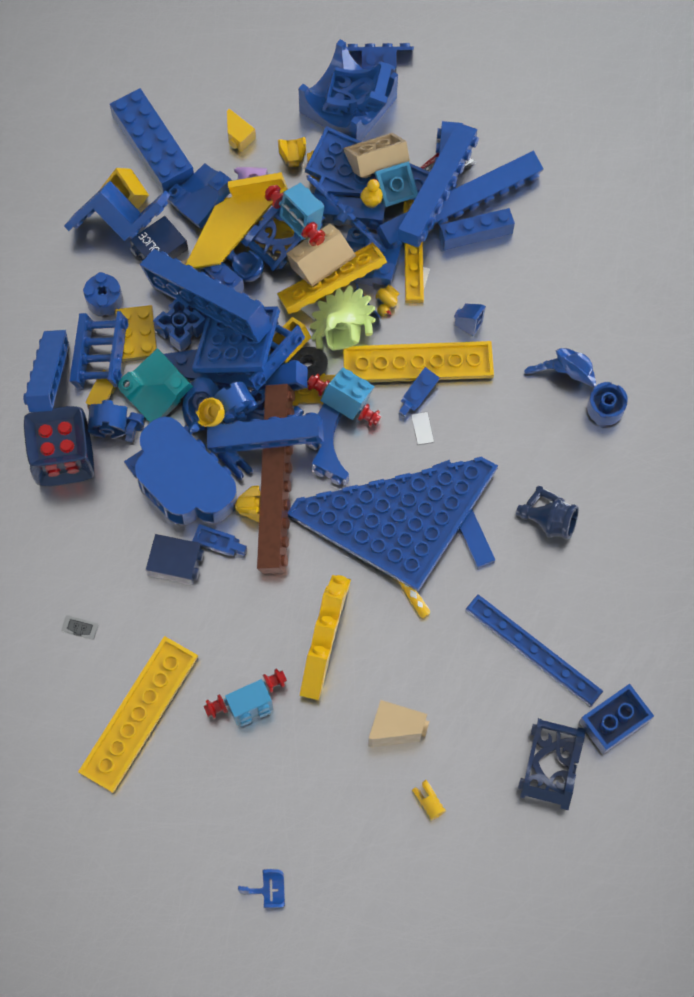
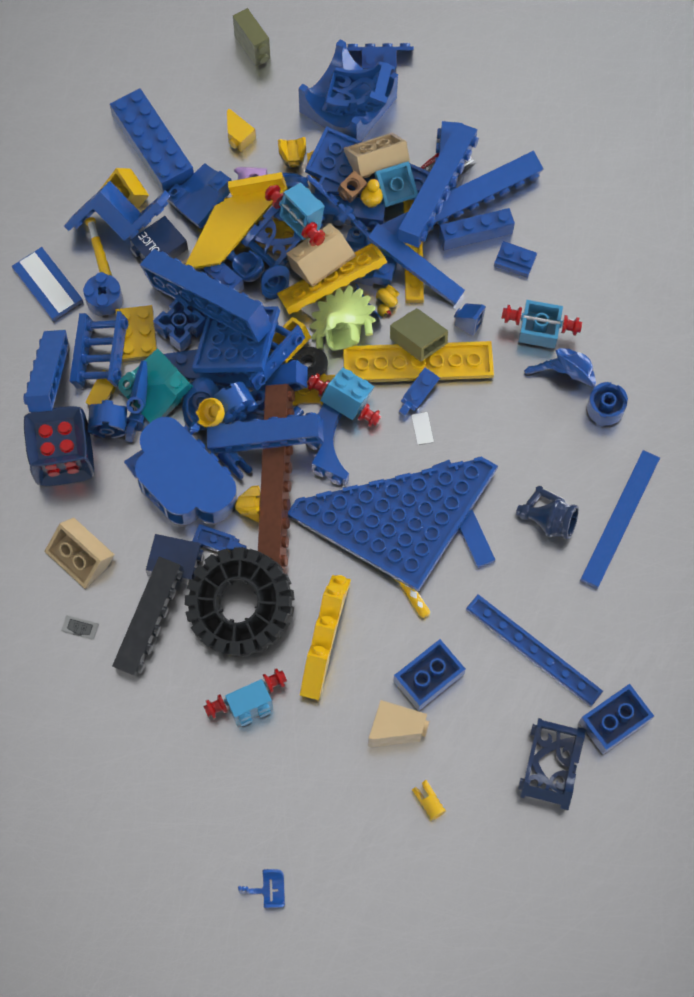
yellow plate [78,636,198,793] -> none
none -> tile [12,247,83,321]
none -> tan slope [44,517,115,589]
none -> yellow piece [85,217,112,276]
none -> black brick [112,556,184,677]
none -> blue piece [127,361,148,414]
none -> black tyre [185,547,295,656]
none -> olive brick [233,8,271,66]
none -> blue piece [260,265,290,299]
none -> blue piece [282,173,309,189]
none -> medium nougat brick [337,170,367,203]
none -> blue tile [367,224,465,305]
none -> olive brick [390,308,448,361]
none -> blue brick [393,639,466,711]
none -> blue plate [494,241,537,278]
none -> dark azure brick [501,300,582,349]
none -> blue tile [580,450,660,589]

